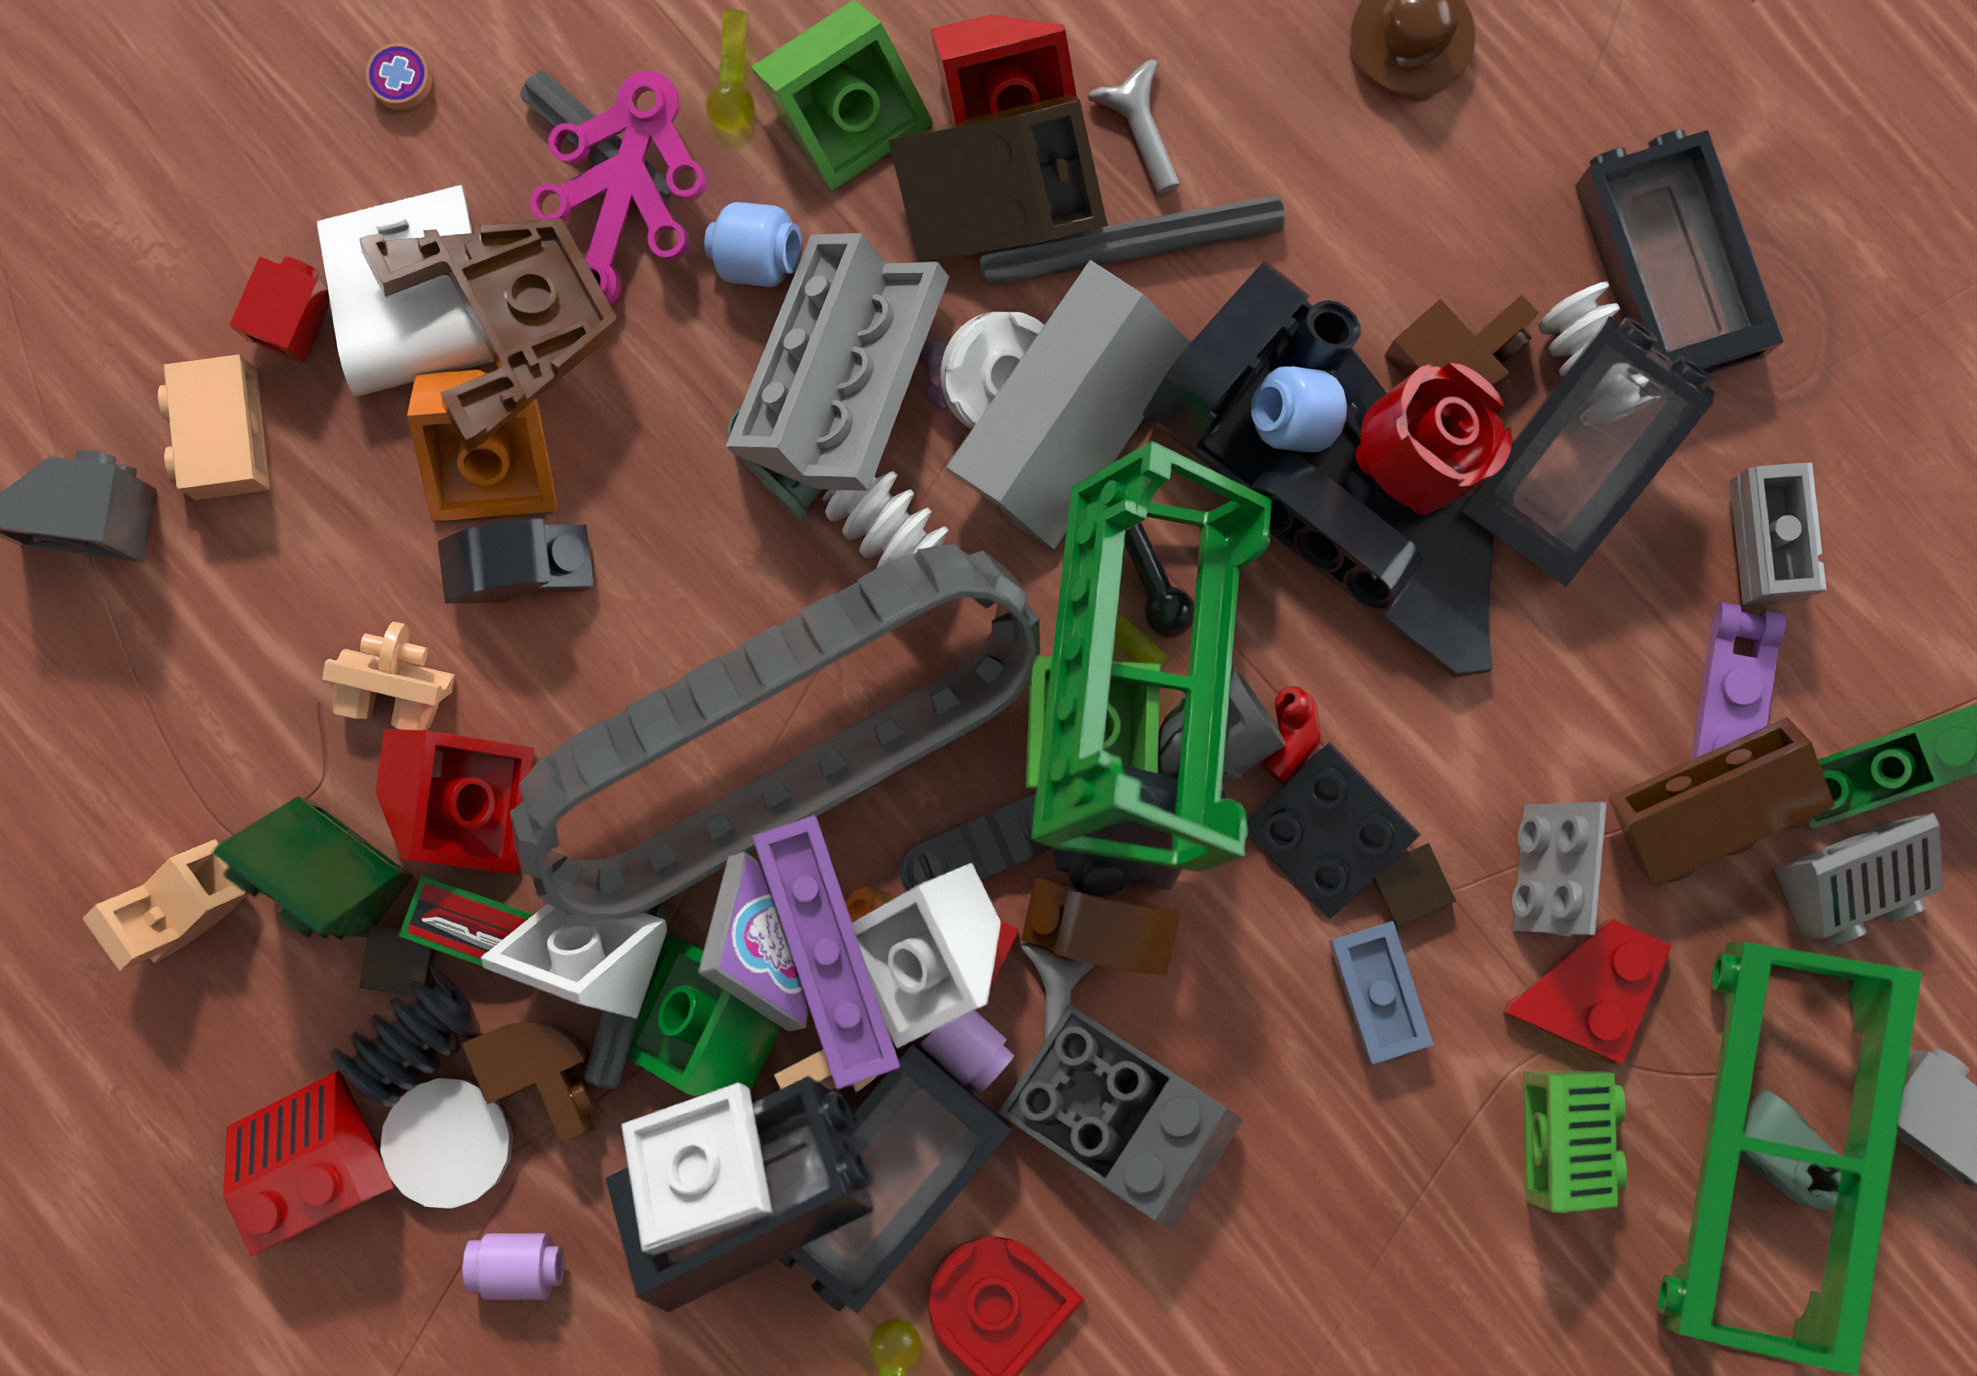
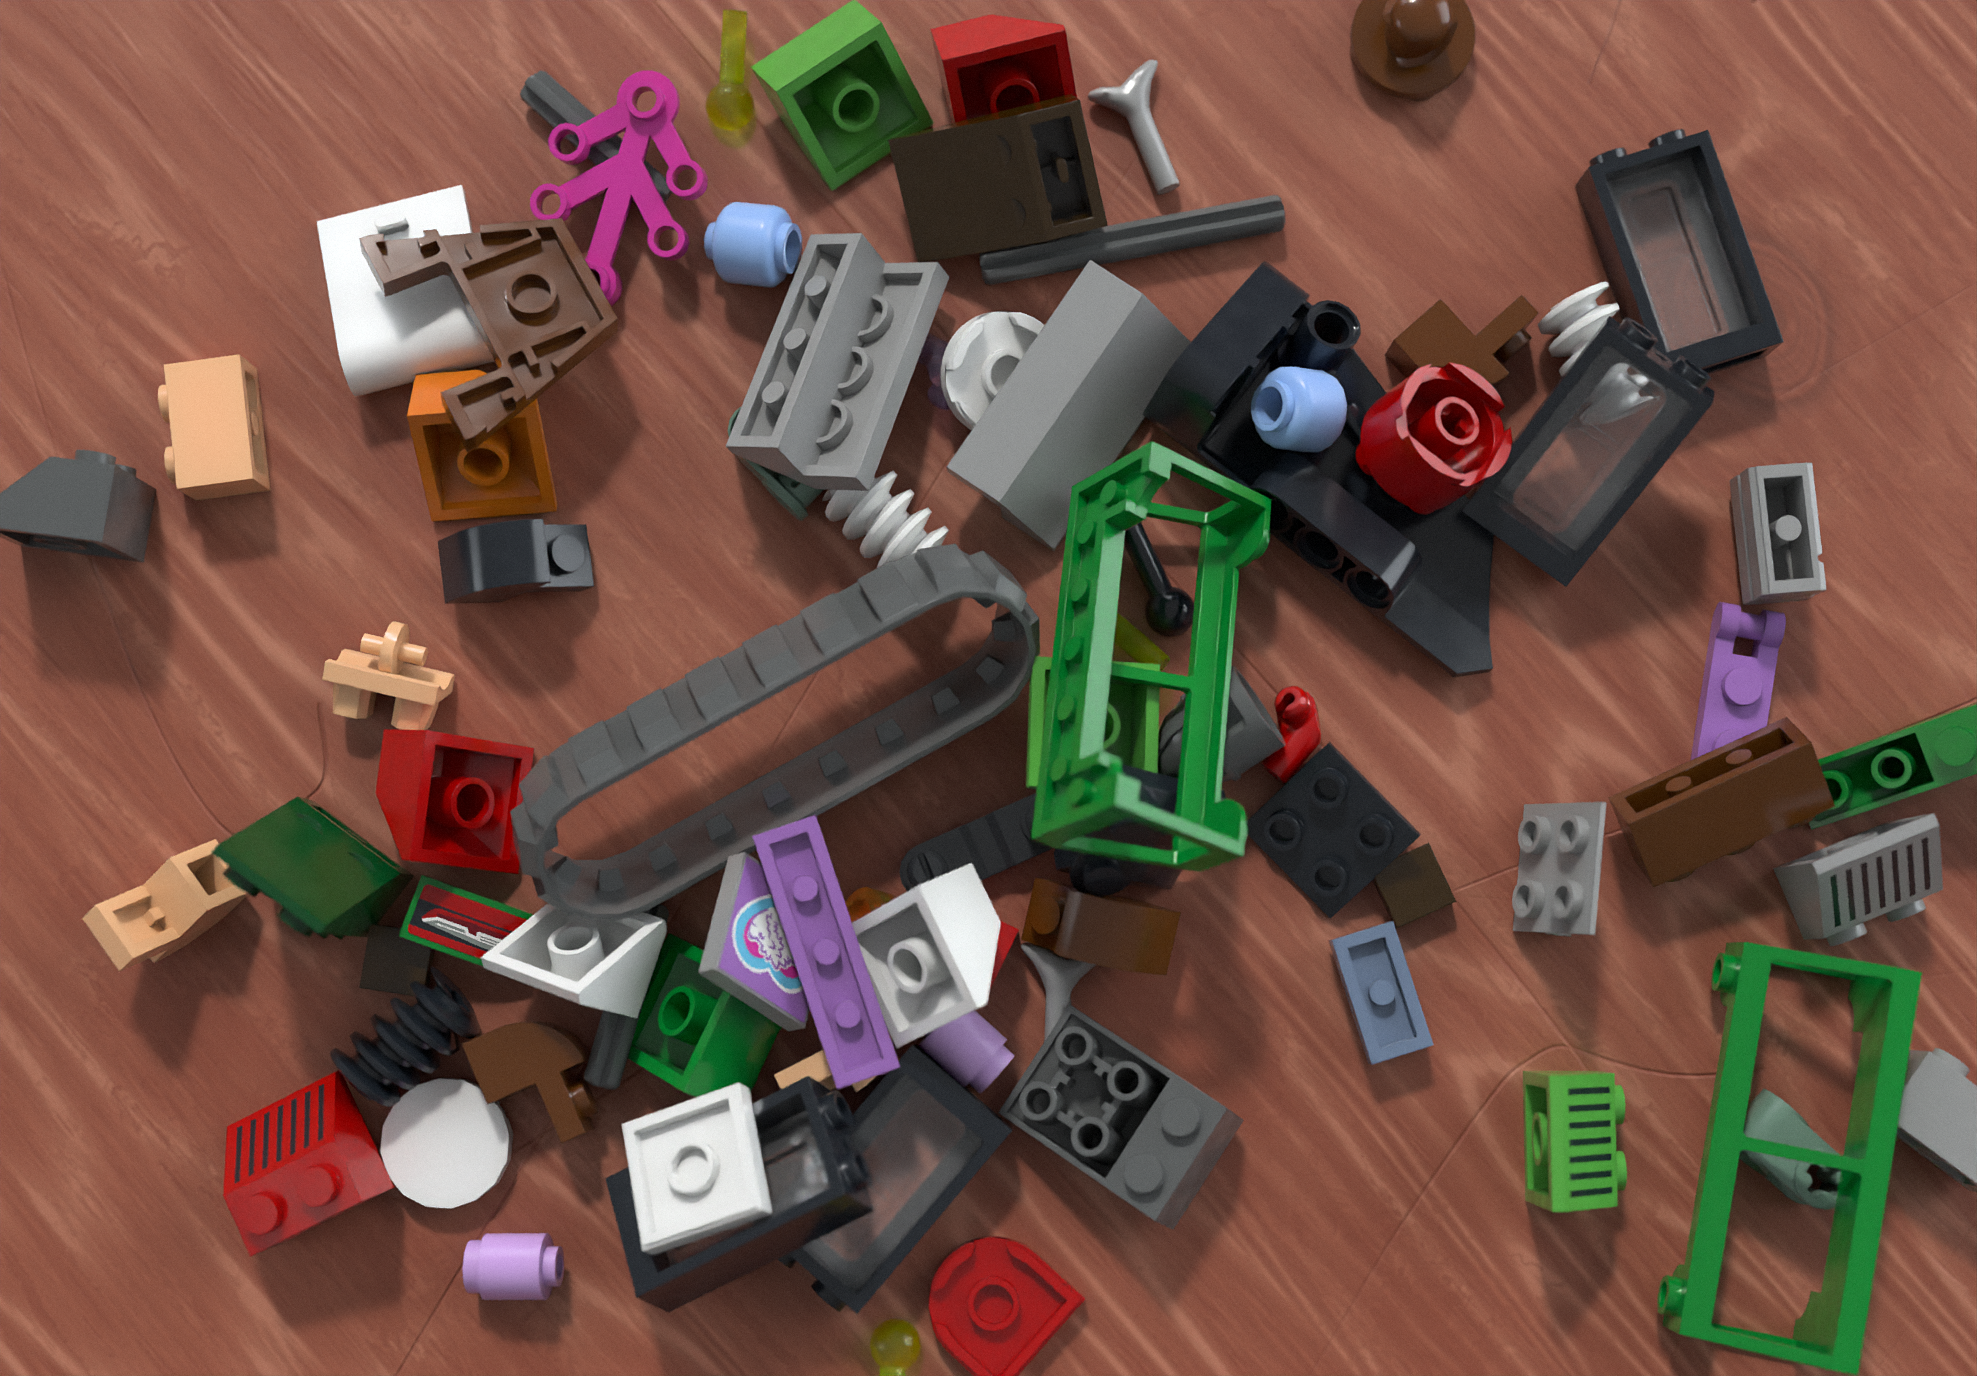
red brick [229,256,330,363] -> none
tile [366,43,432,110] -> none
red wing [1503,919,1672,1064] -> none

